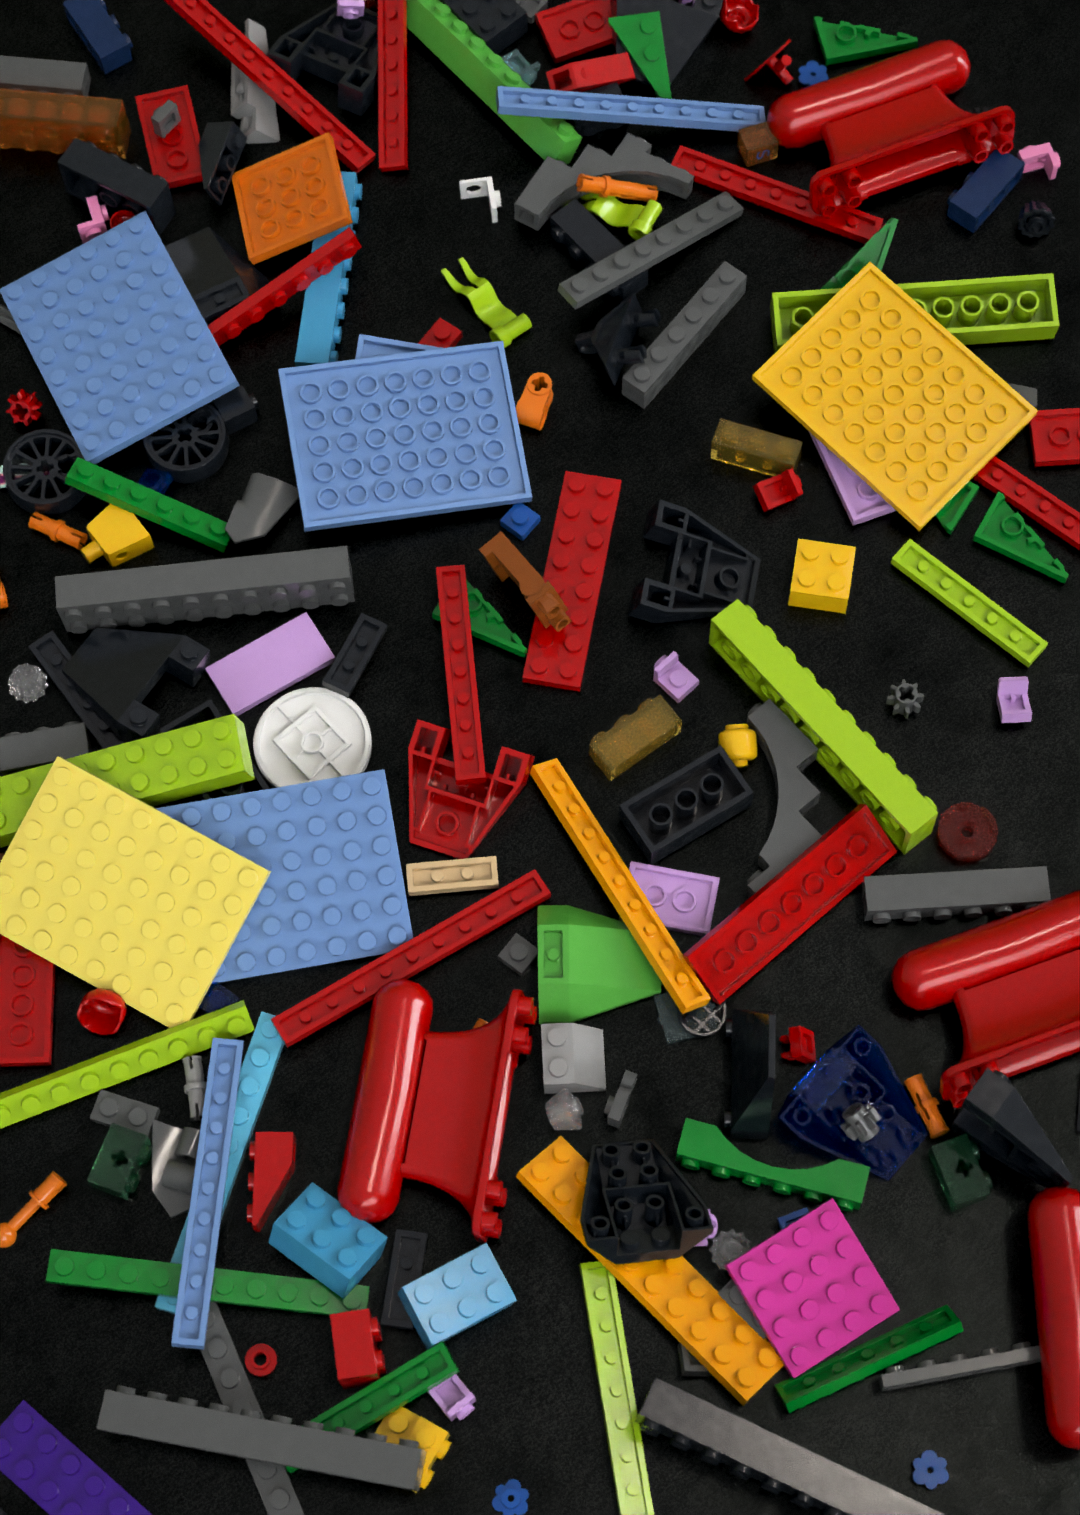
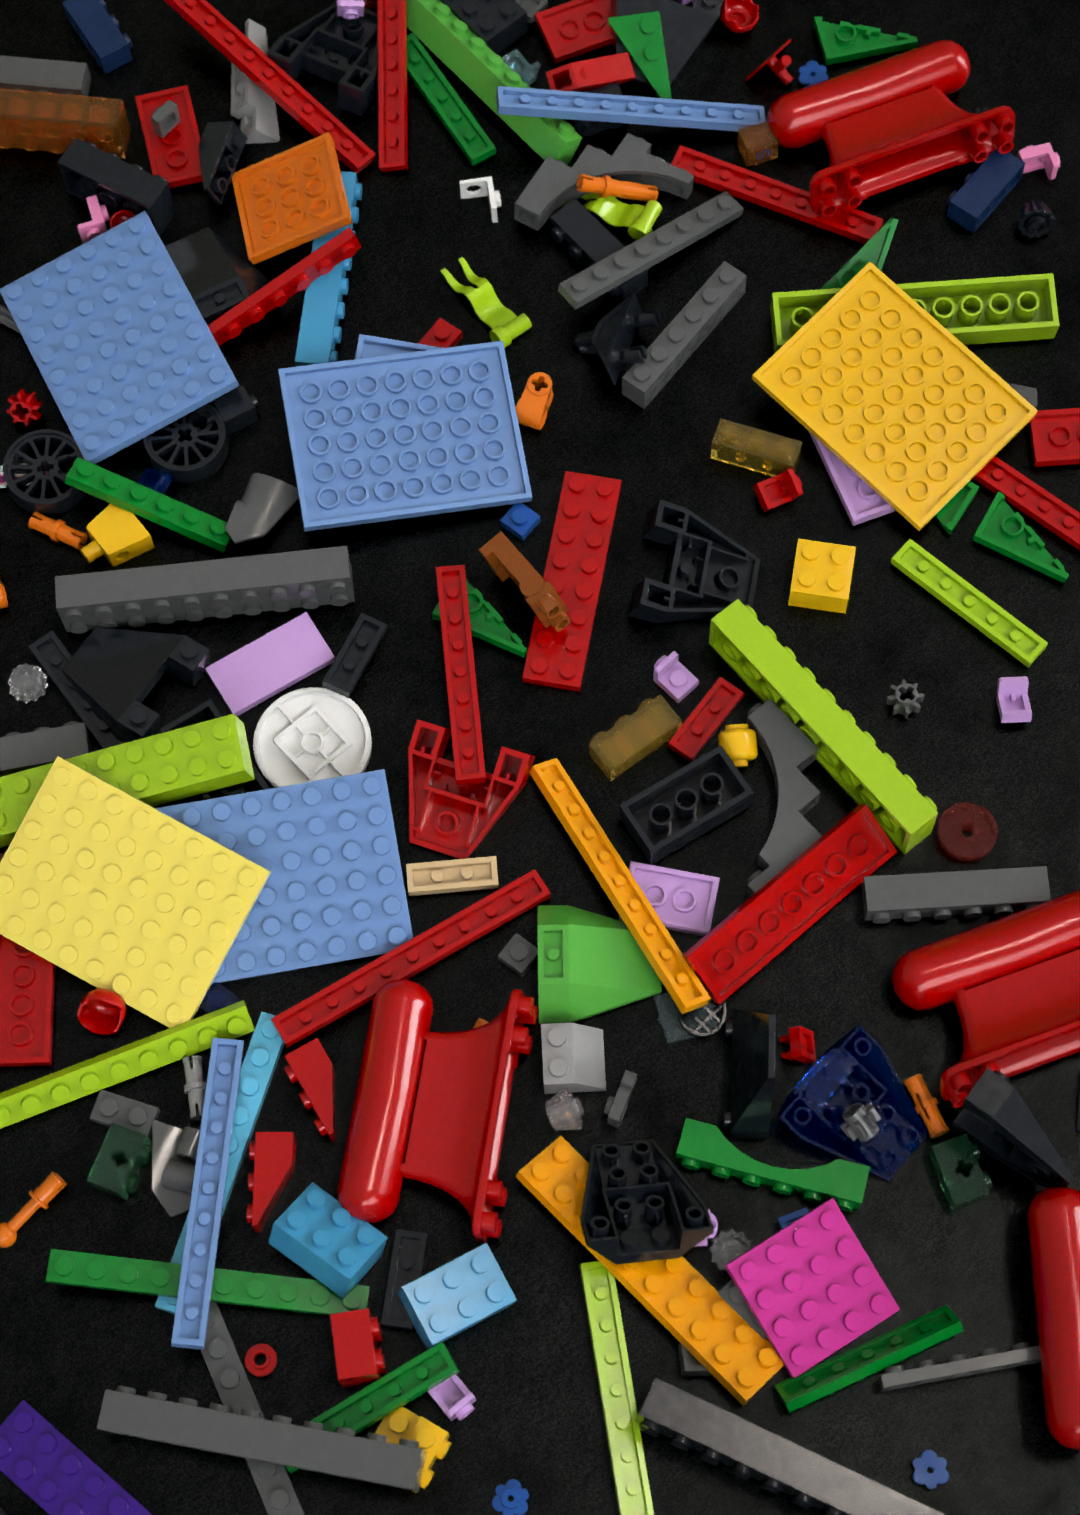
none -> red slope [284,1038,336,1142]
none -> green plate [407,33,496,166]
none -> red plate [668,677,744,762]

